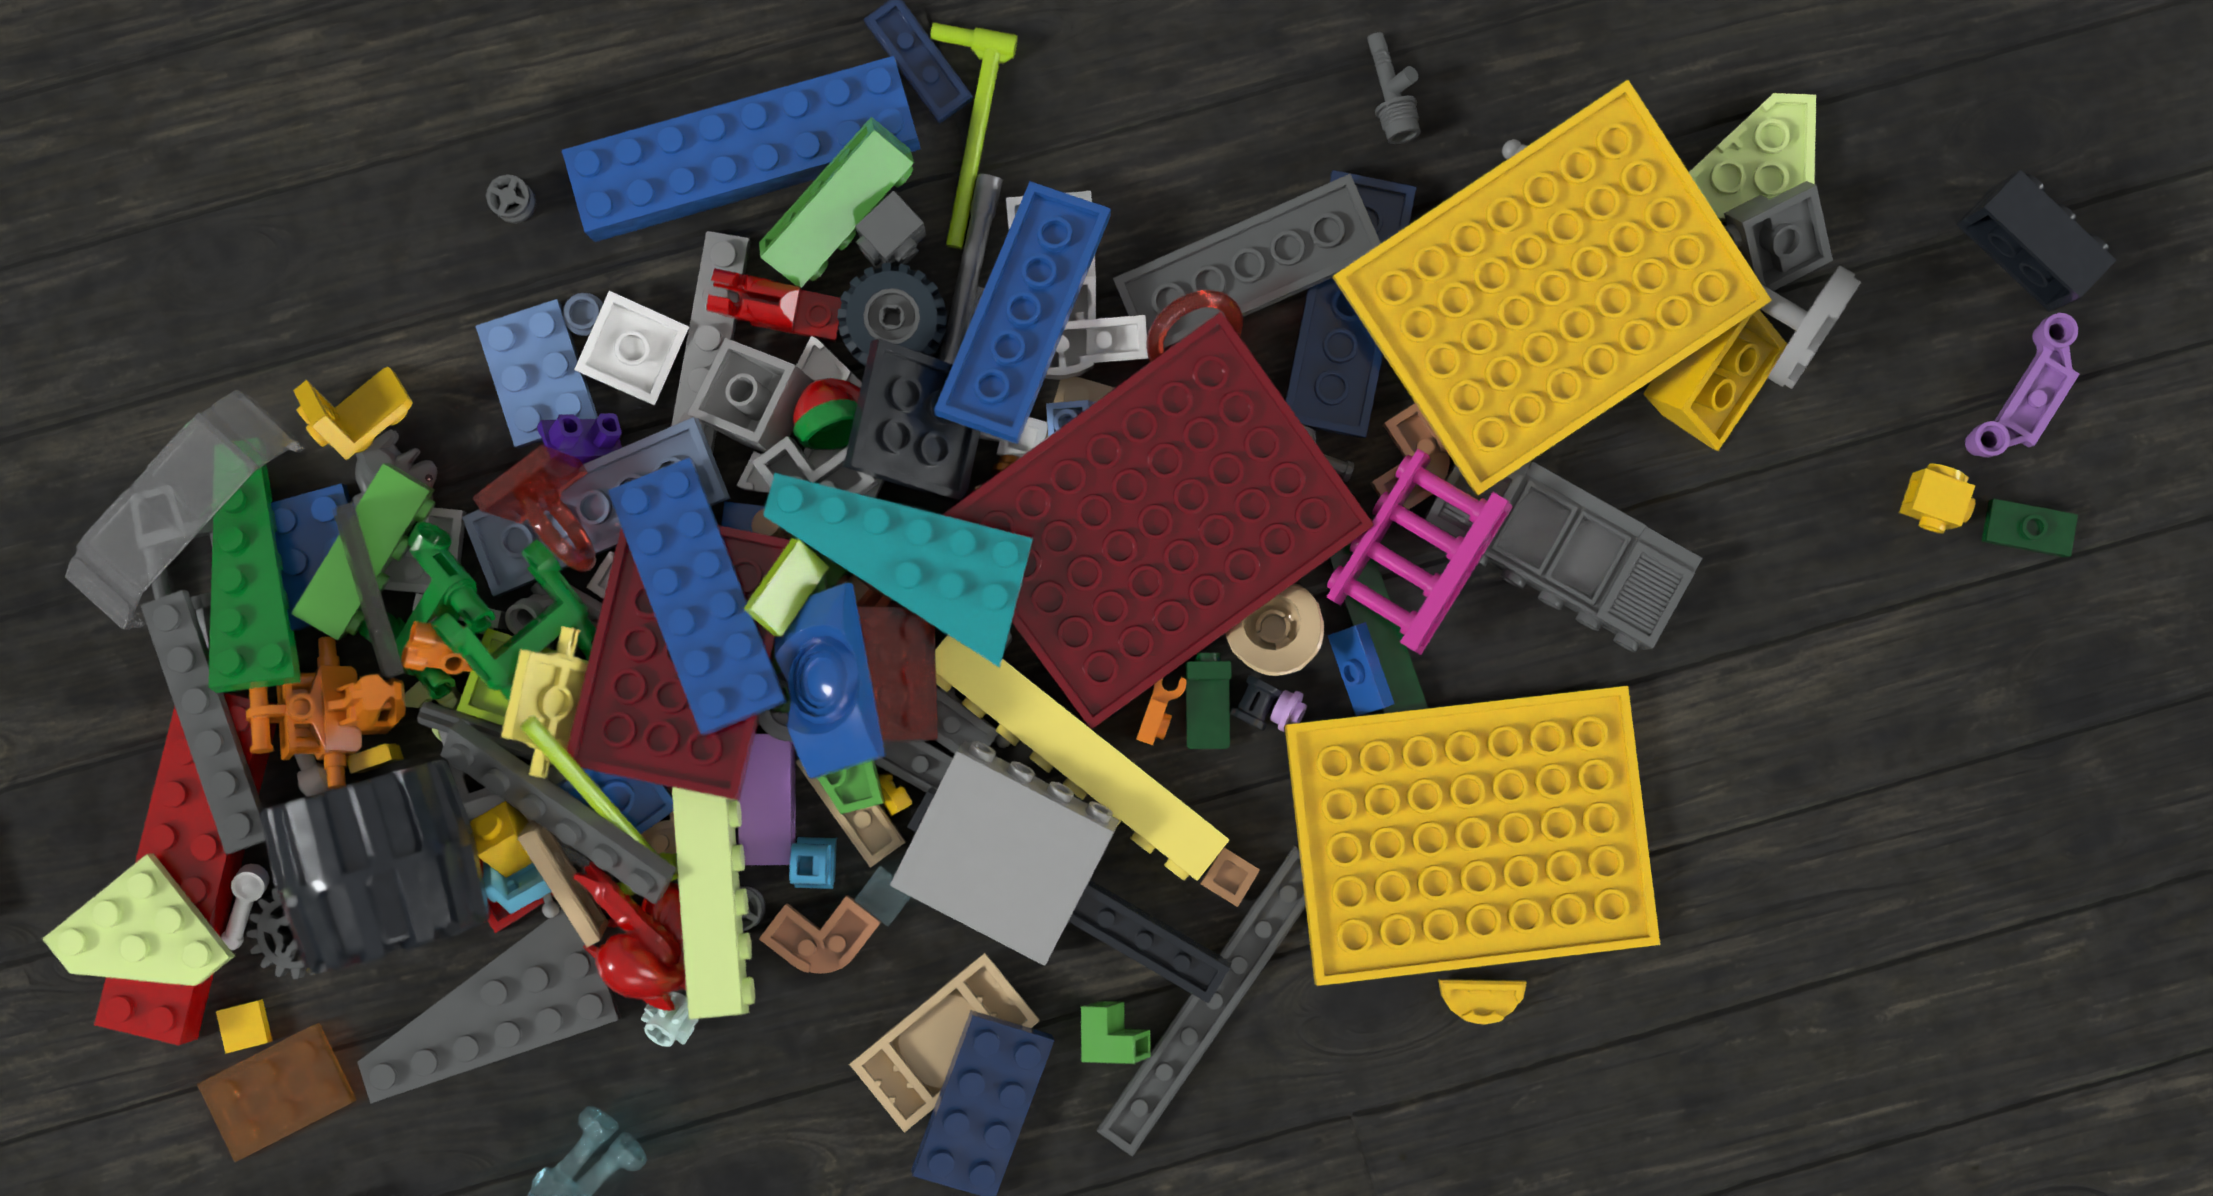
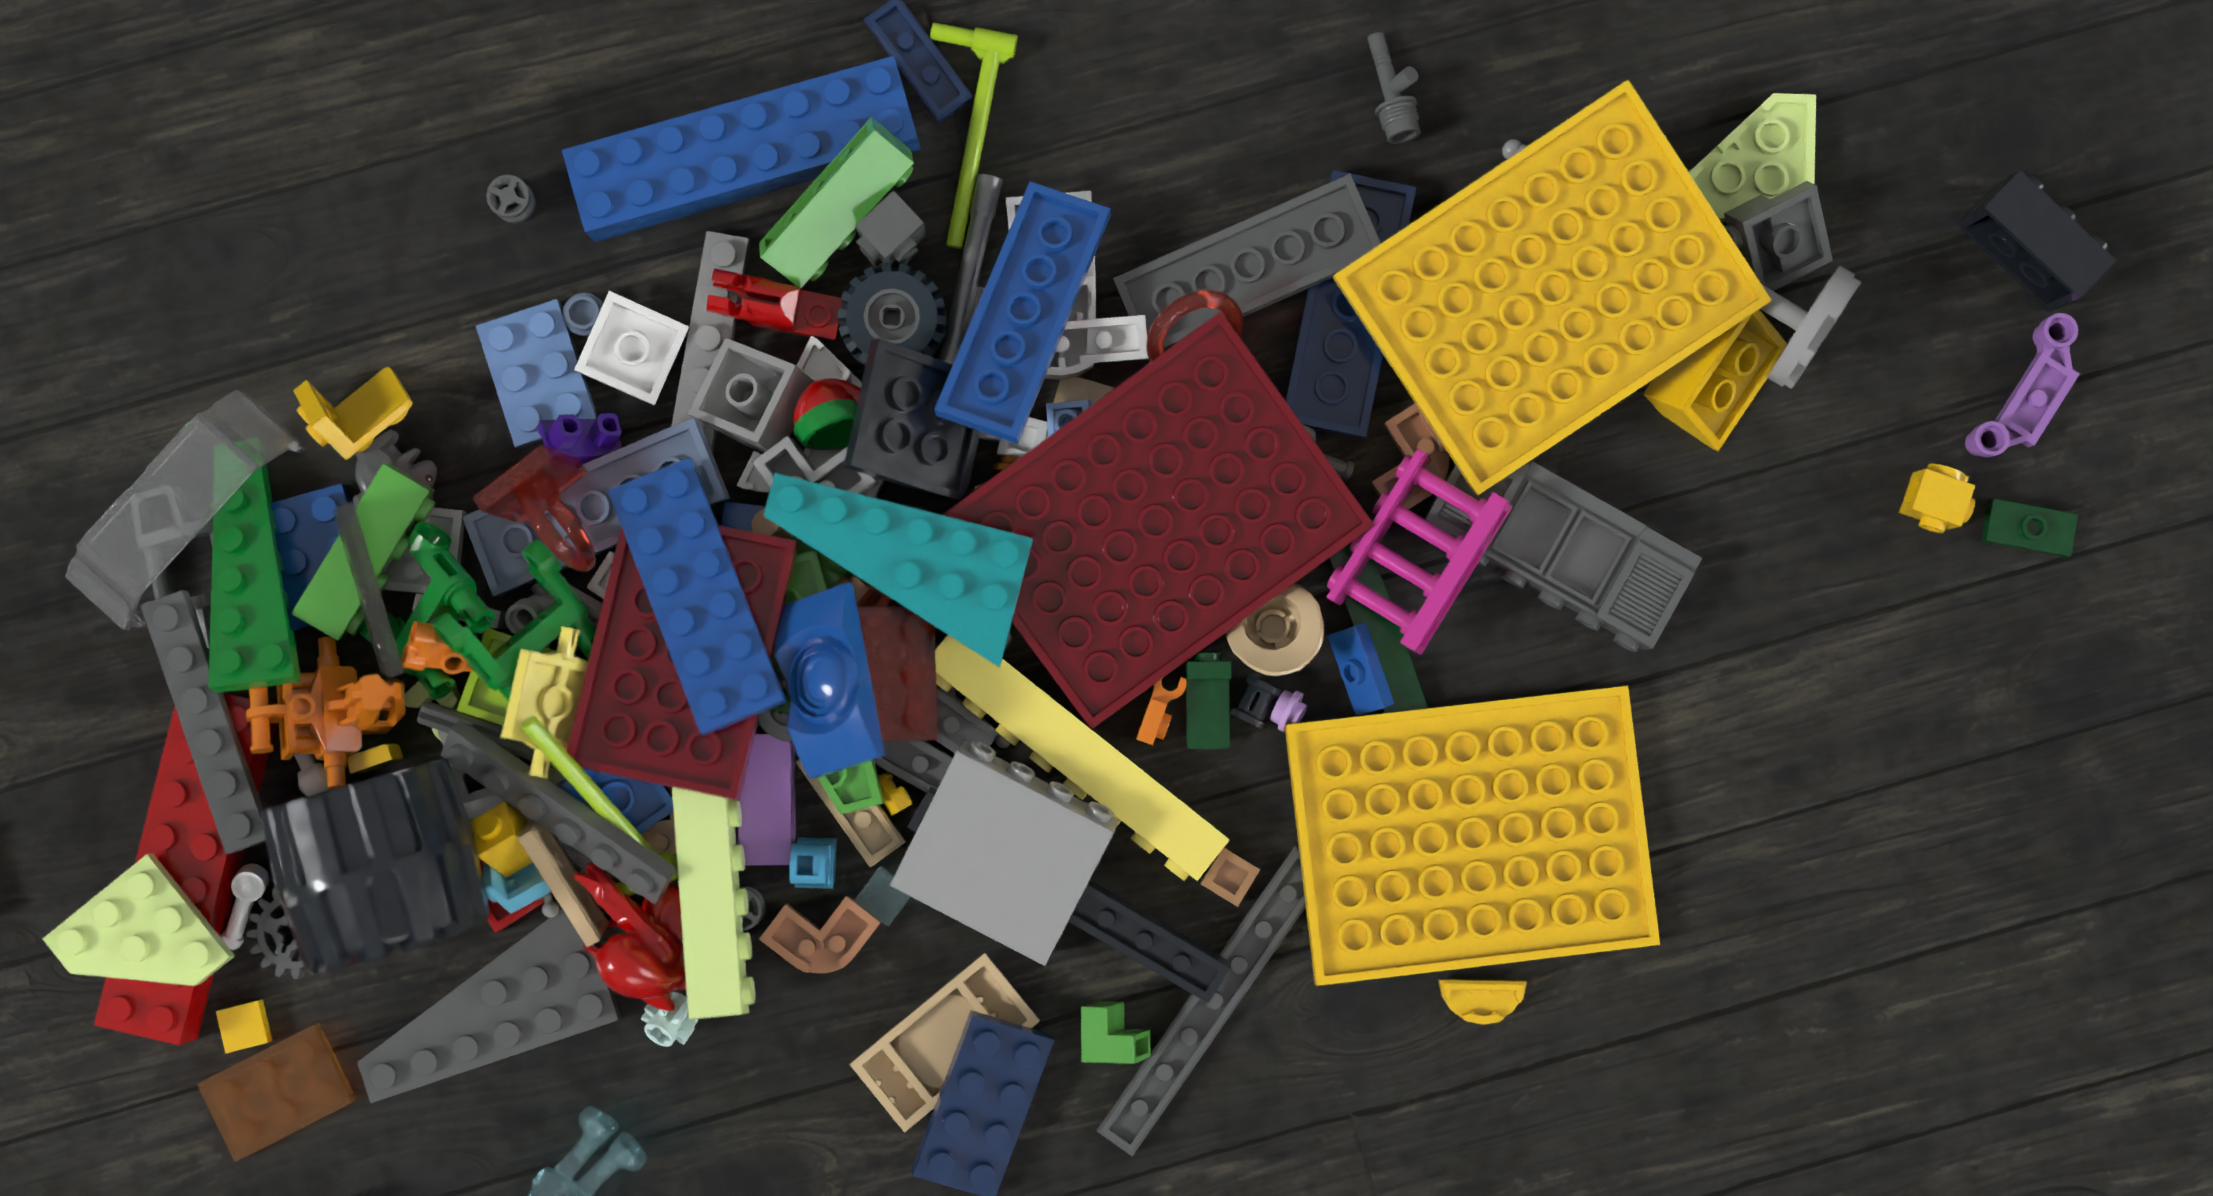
tile [743,539,829,636] -> none

